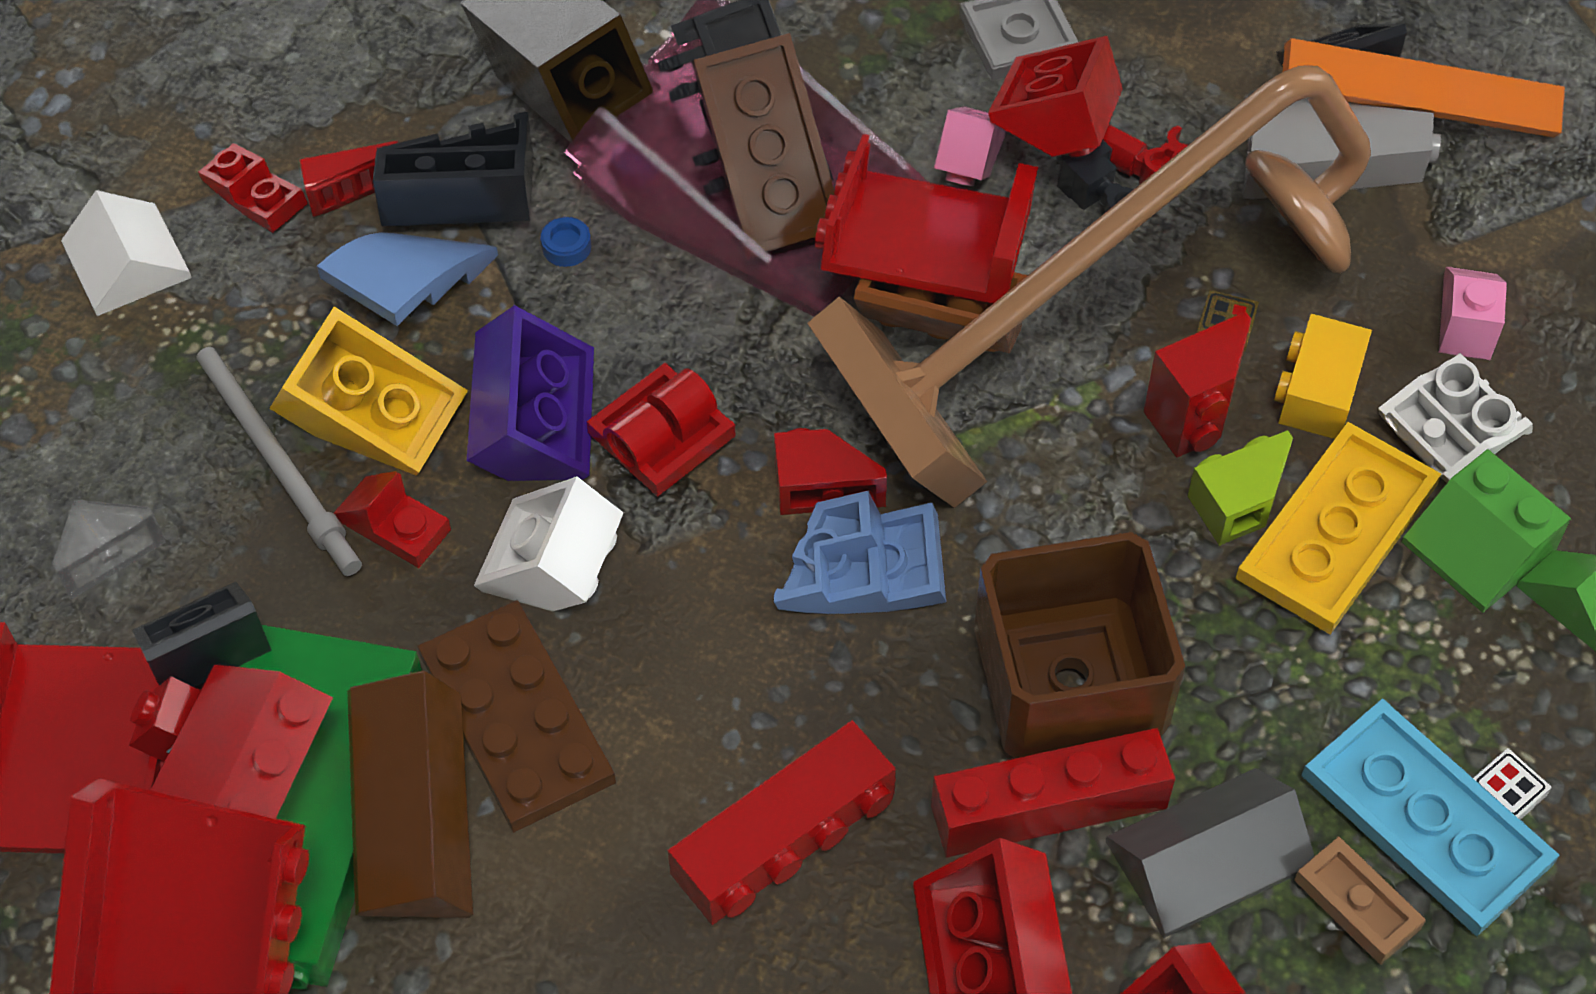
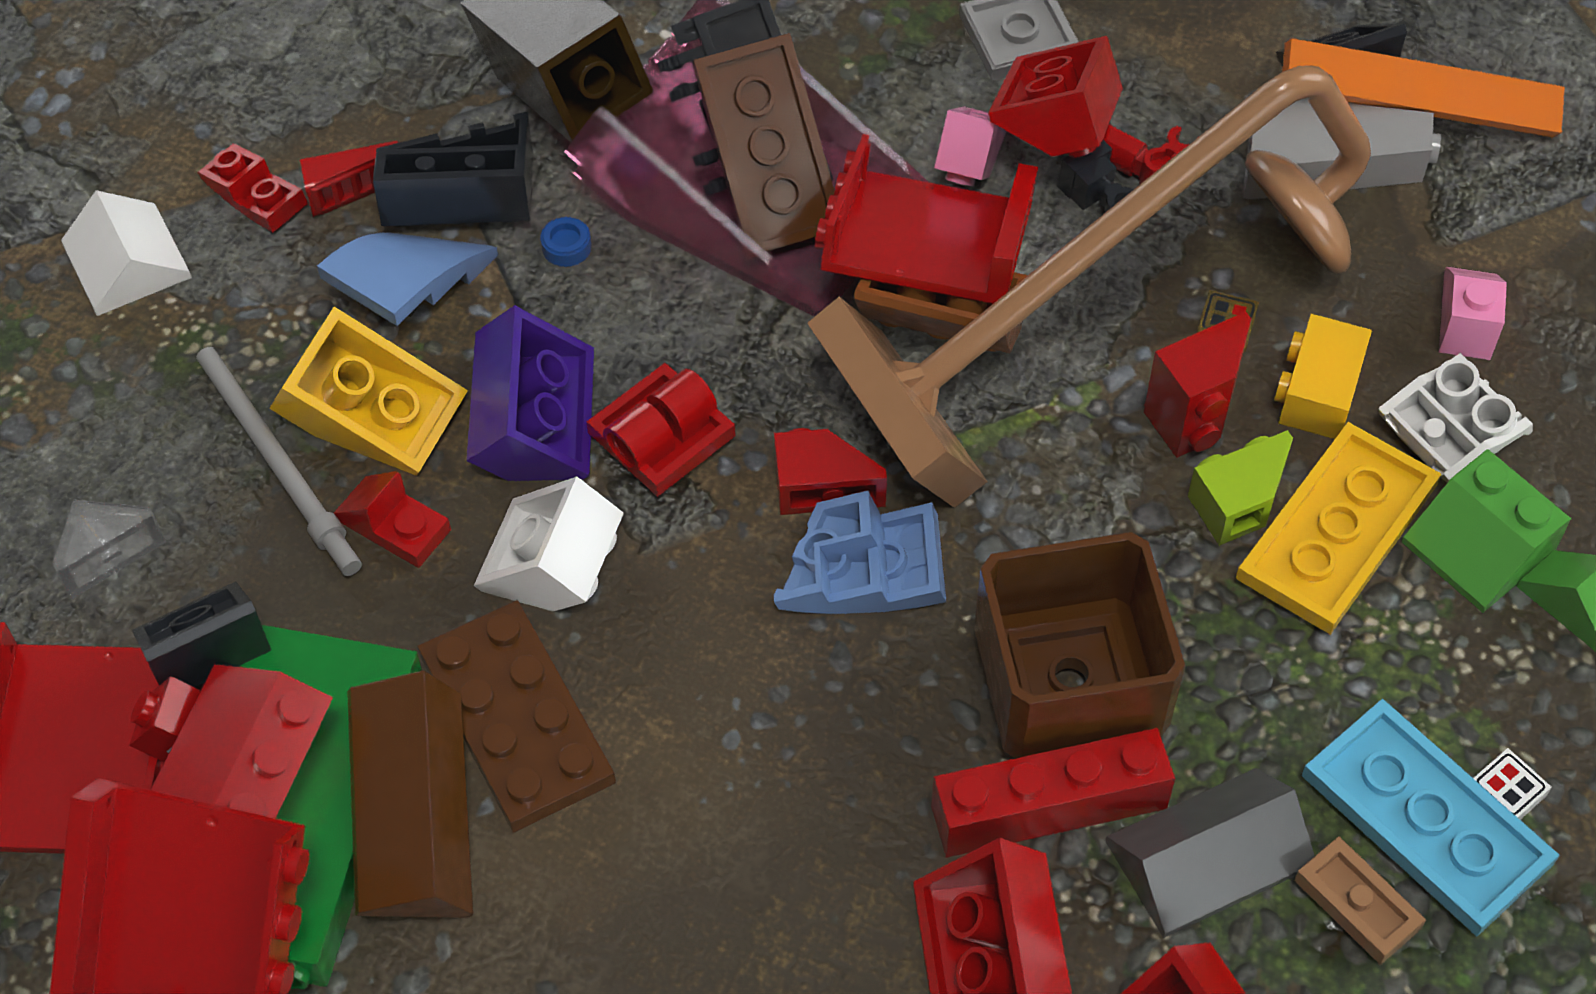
red brick [668,720,896,925] -> none

